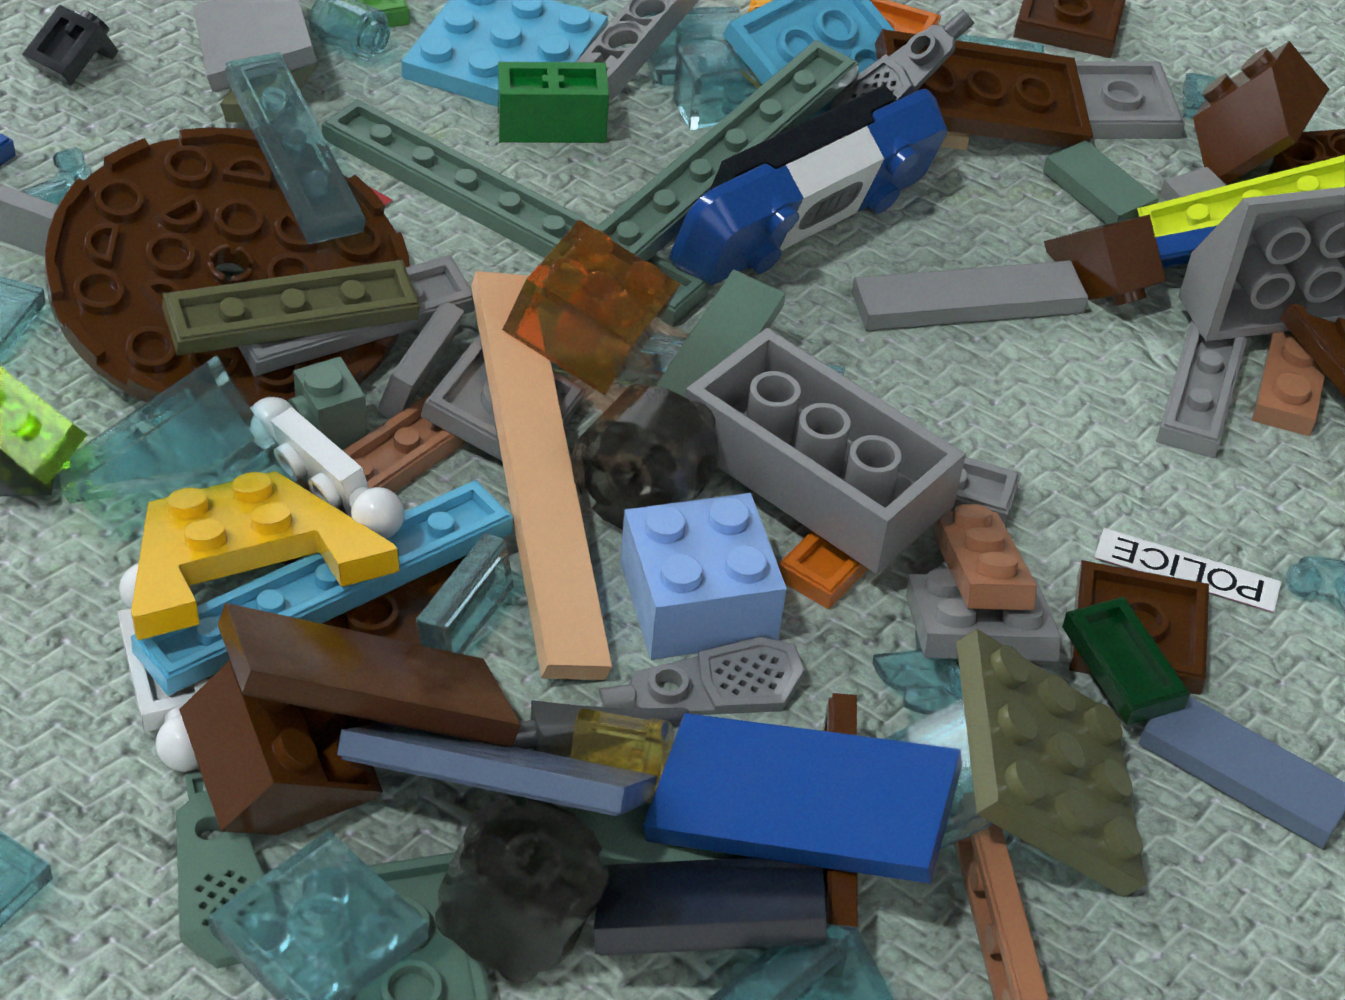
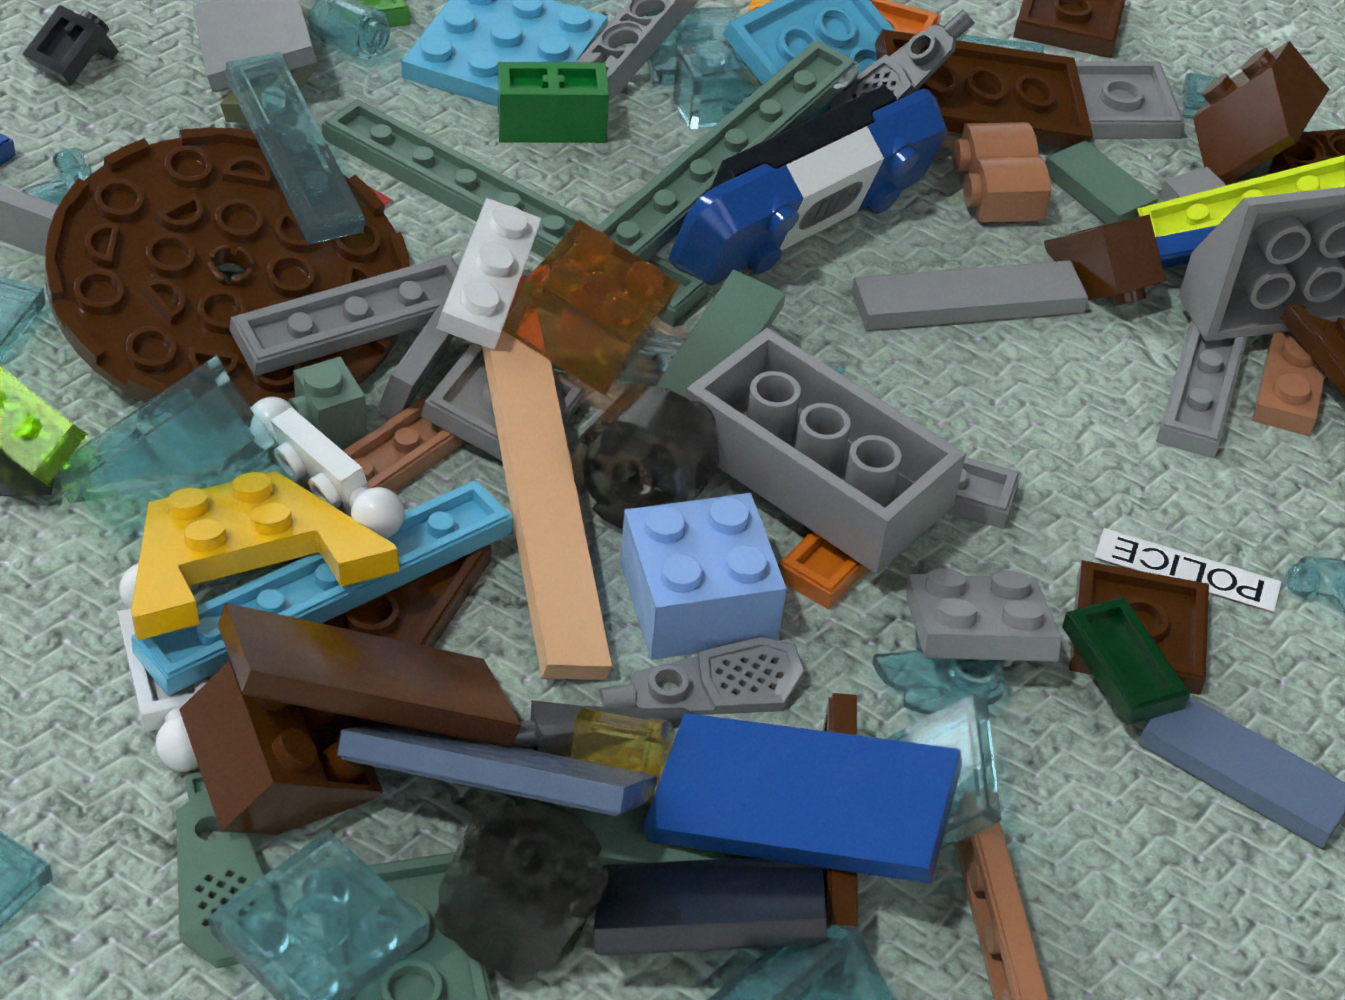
olive tile [162,260,420,356] -> none
clear light blue tile [416,533,514,654] -> none
nougat plate [933,504,1037,610] -> none
olive plate [956,628,1146,897] -> none
none -> white plate [436,197,542,350]
none -> nougat brick [952,122,1052,222]

